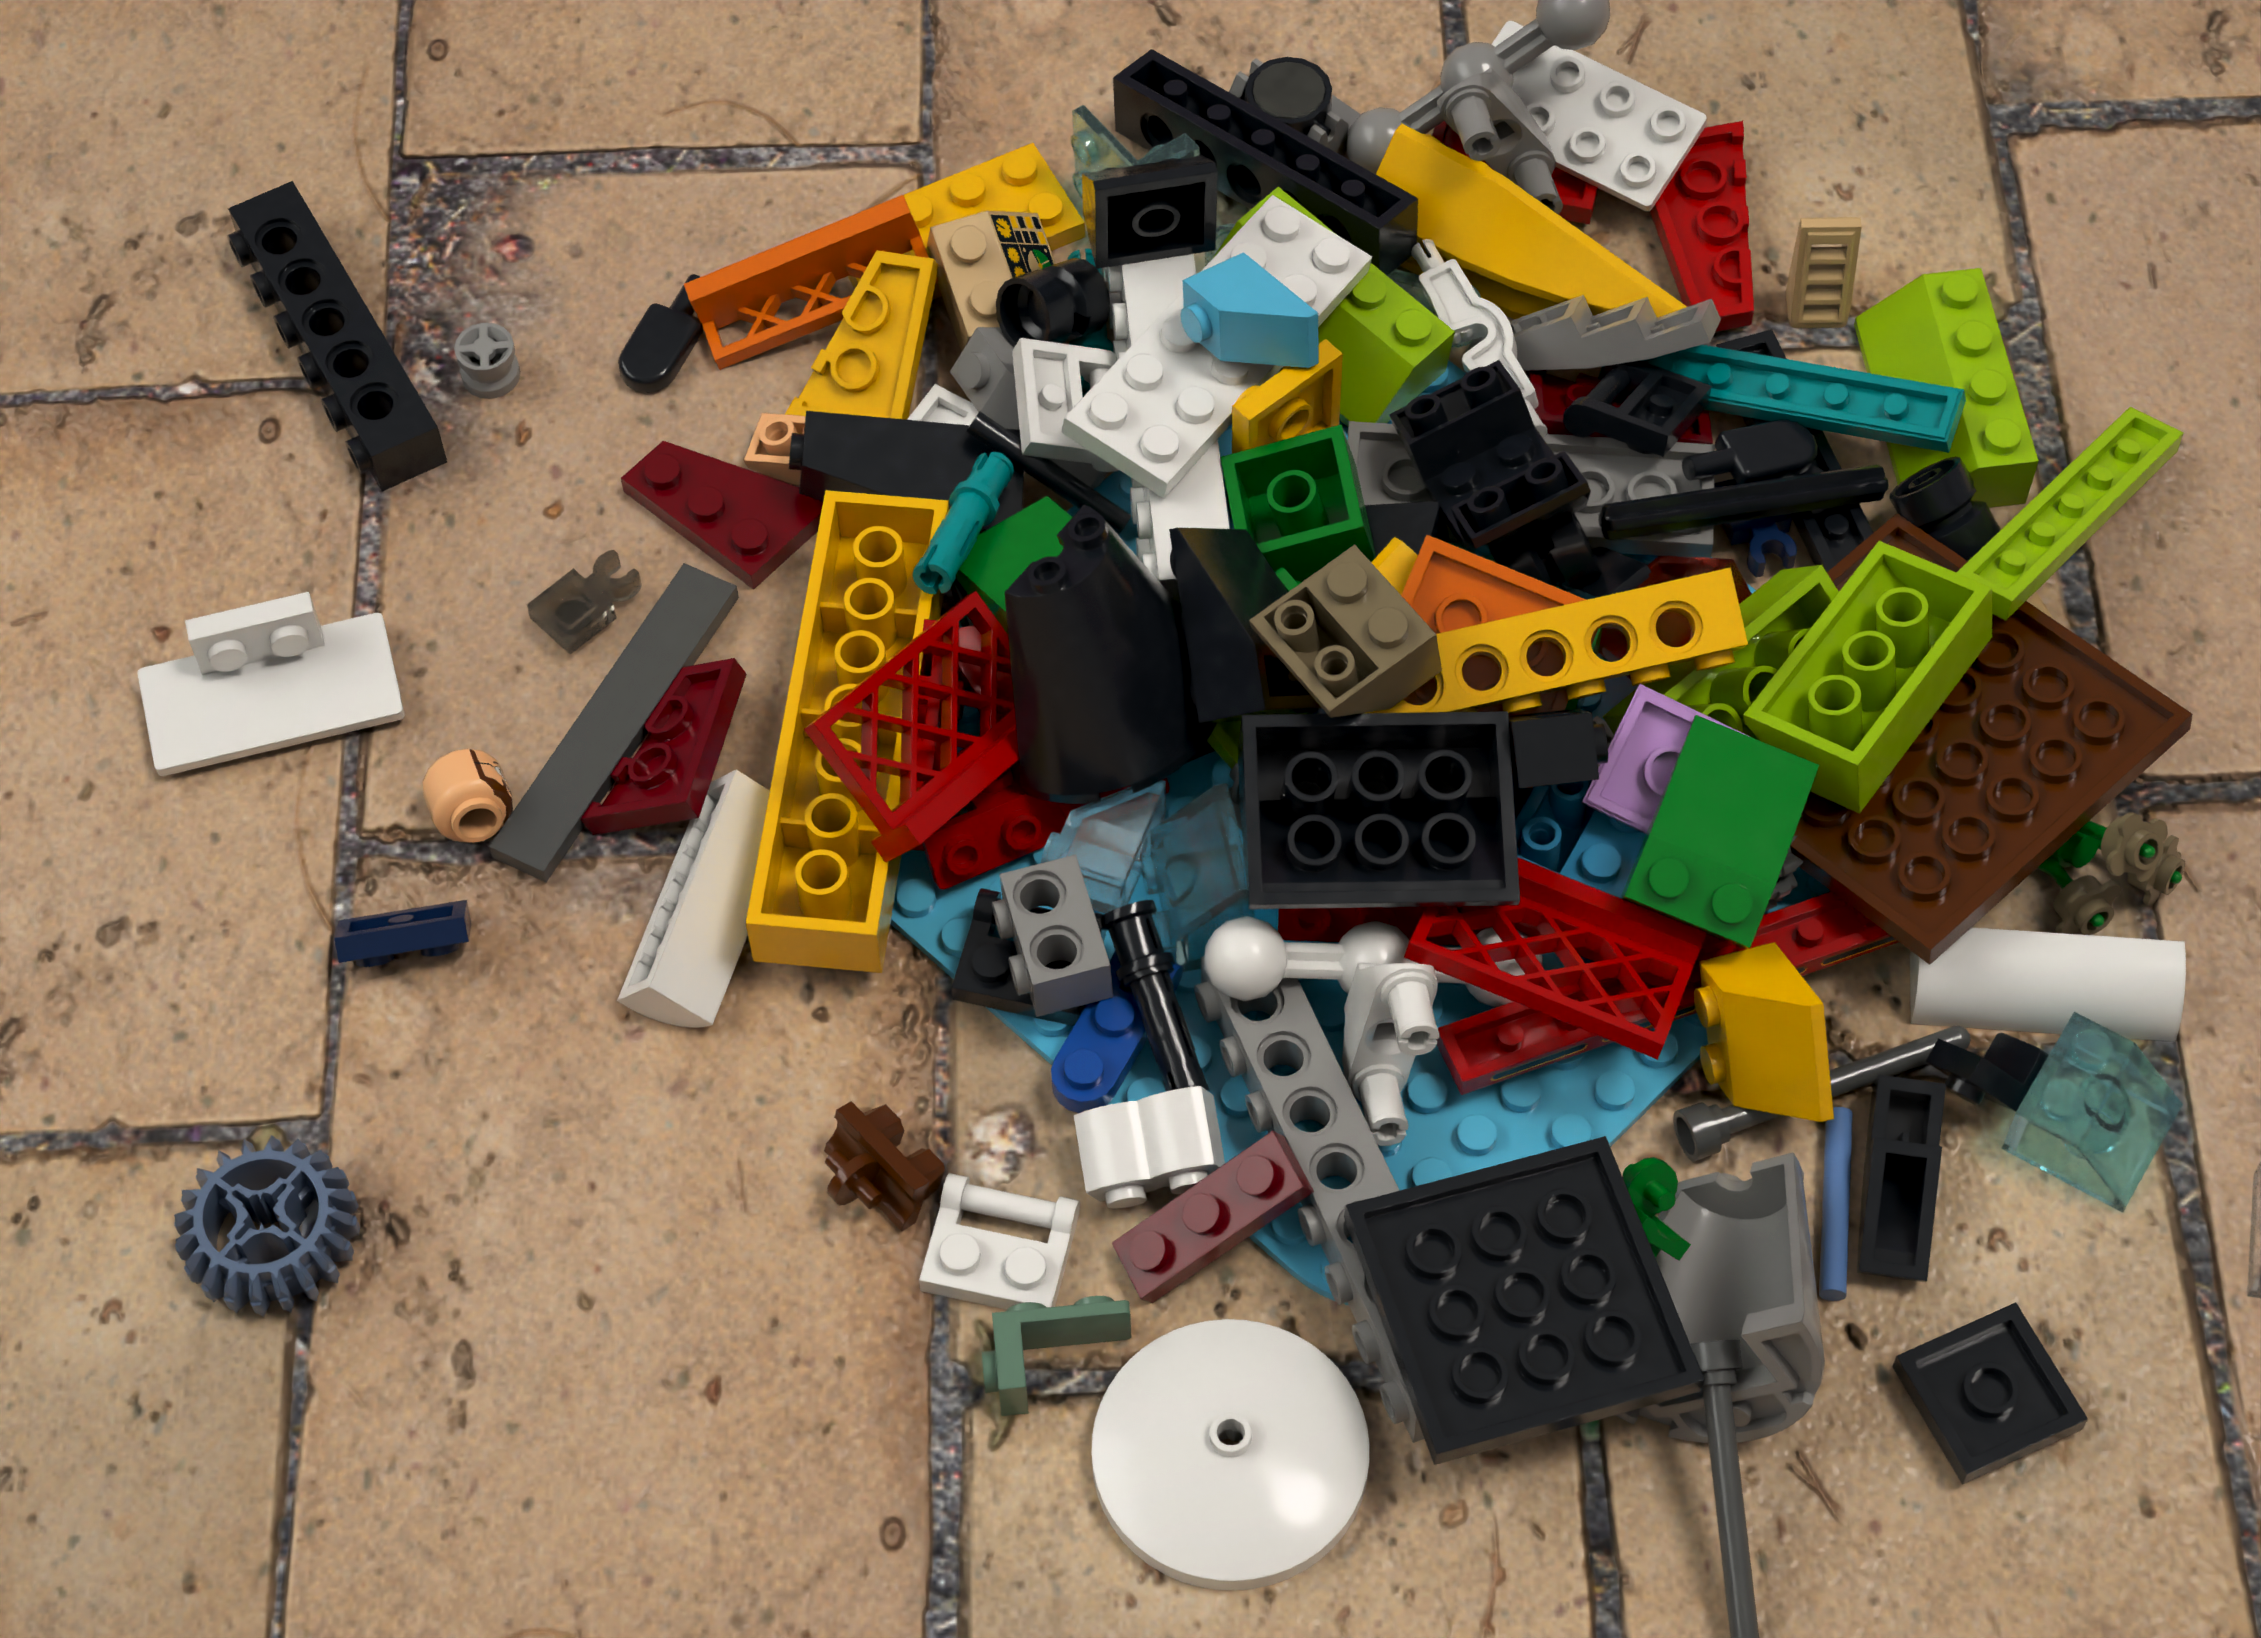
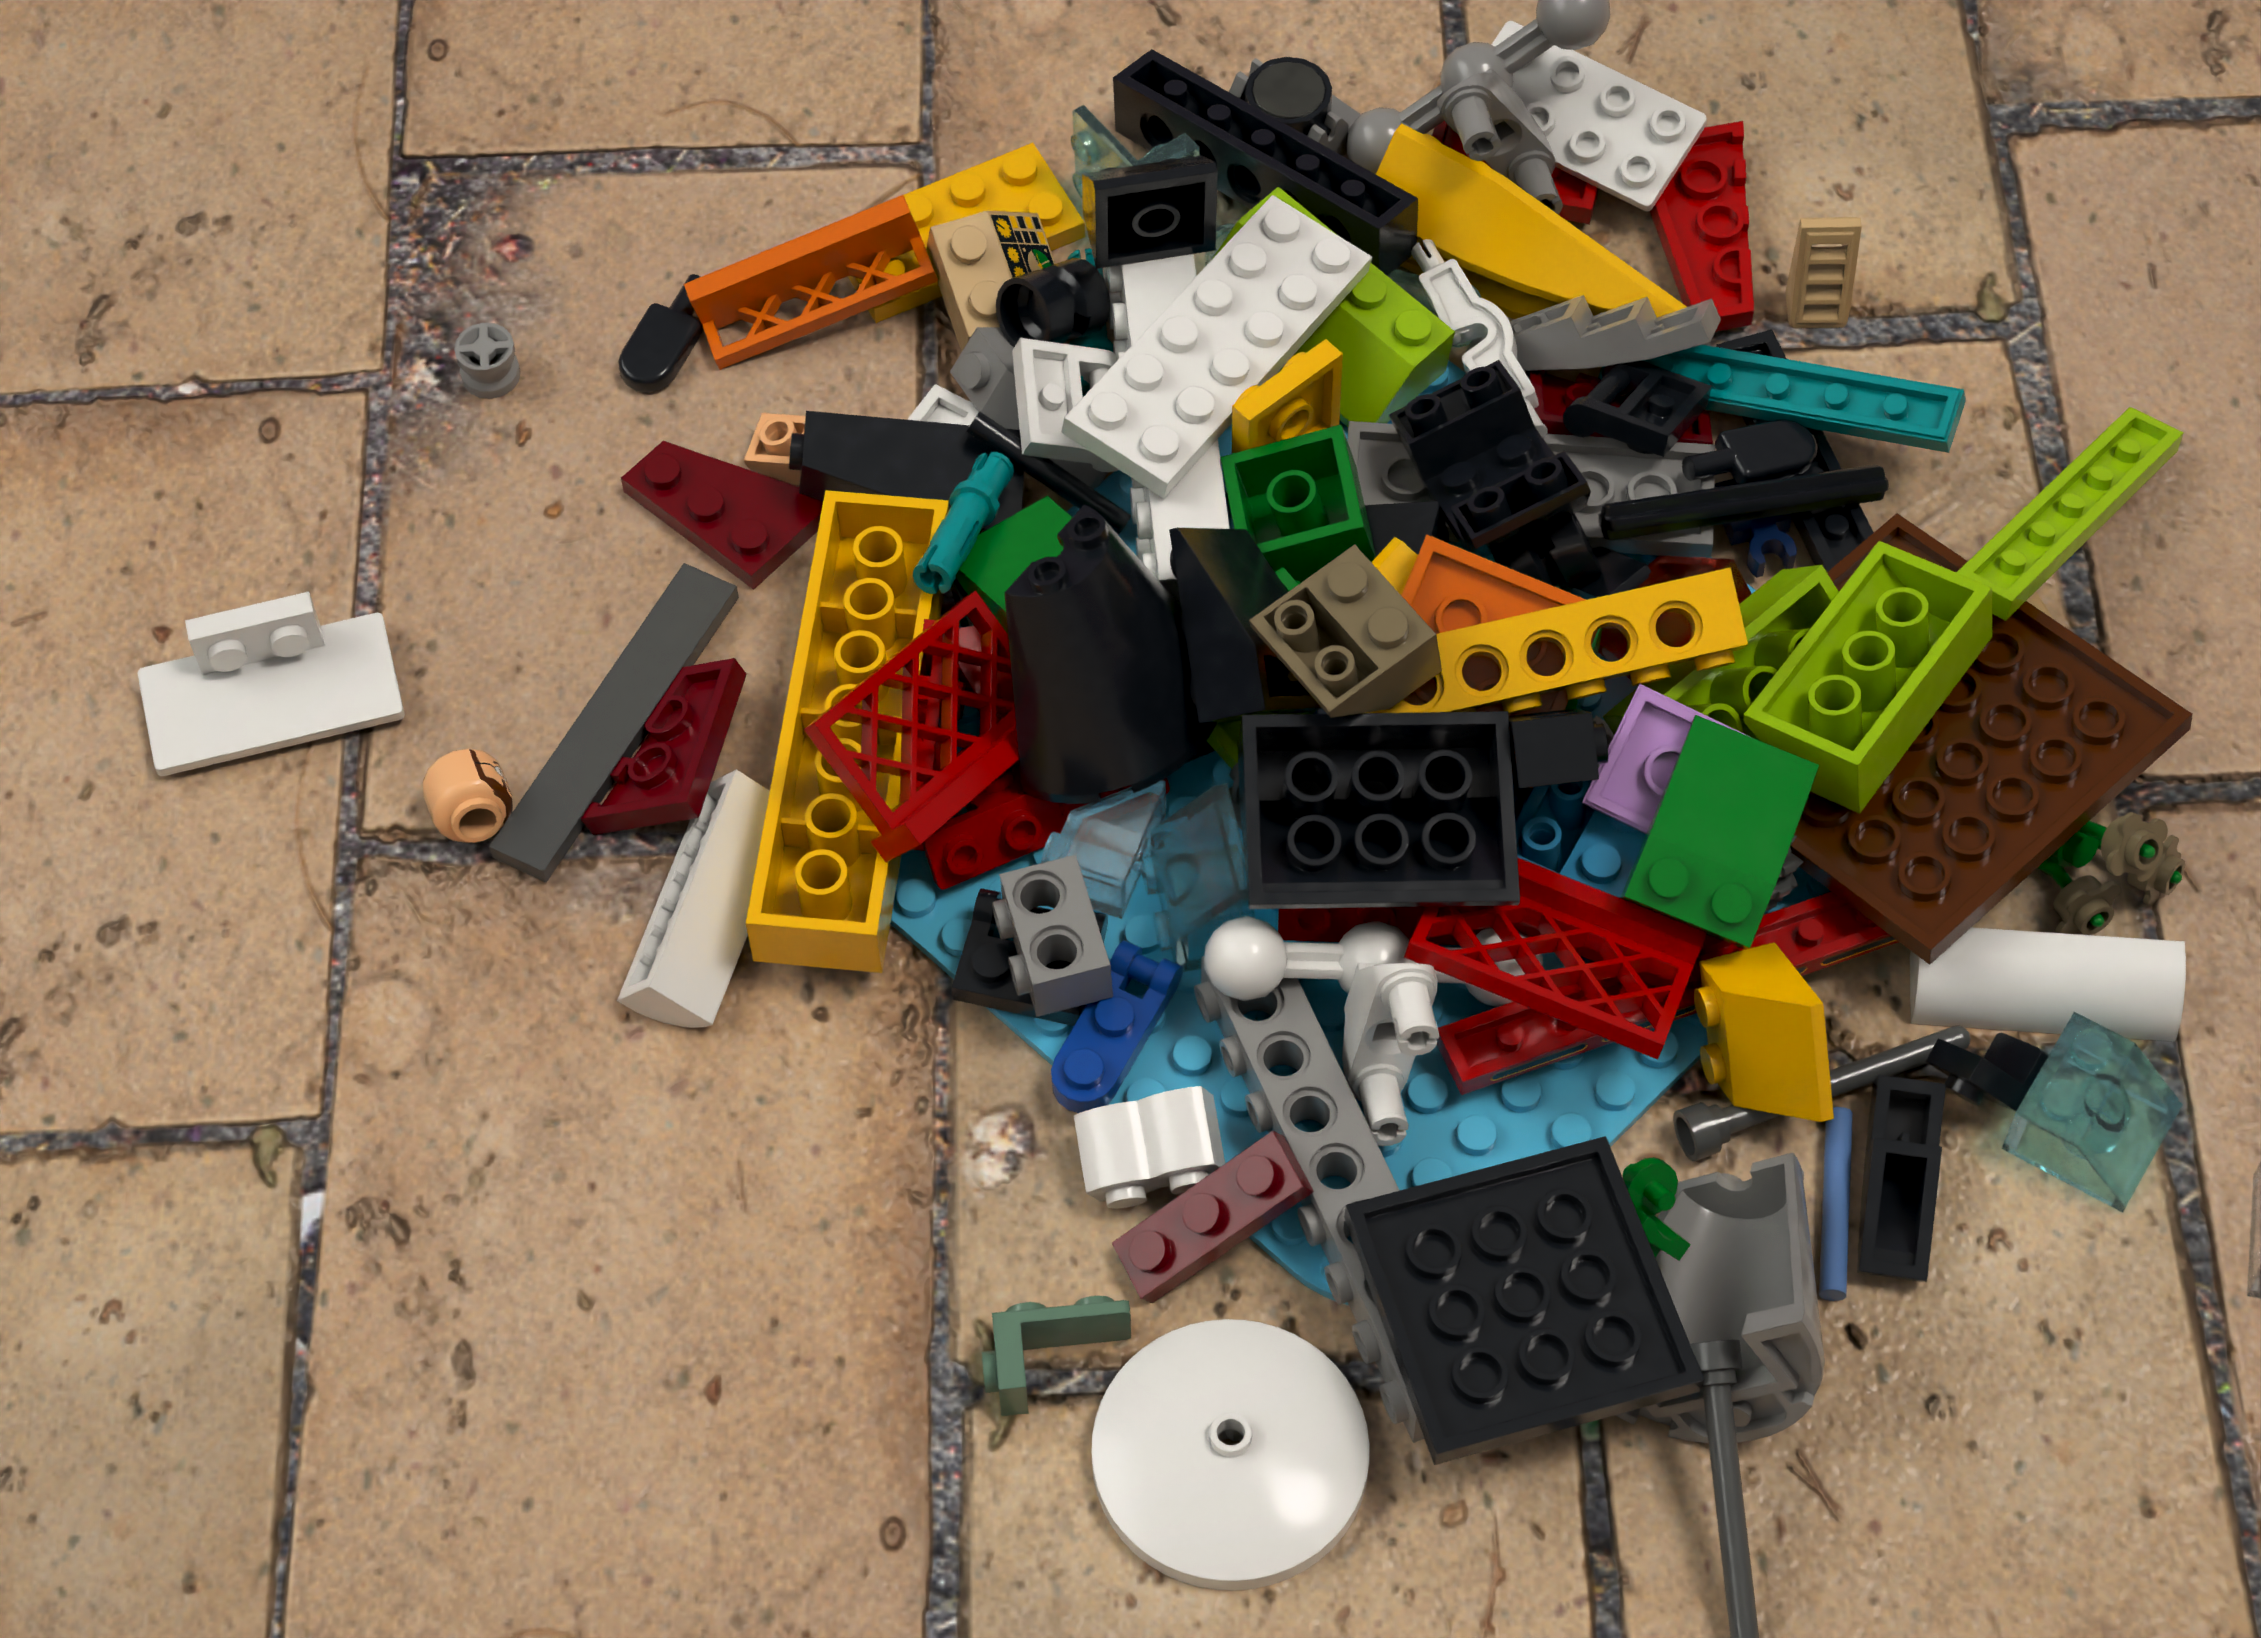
sand blue gear [174,1135,360,1317] -> none
black brick [227,181,447,491] -> none
dark blue plate [334,900,471,967] -> none
clear smoke plate [527,550,642,654] -> none
yellow wing [785,250,939,420] -> none
reddish brown hips [824,1101,945,1231] -> none
white plate [919,1173,1080,1310] -> none
black pin [1098,900,1210,1091] -> none
medium azure slope [1180,252,1319,368] -> none
lime slope [1854,268,2039,508] -> none
black wheel [1889,456,2001,561] -> none
black plate [1892,1302,2088,1485] -> none

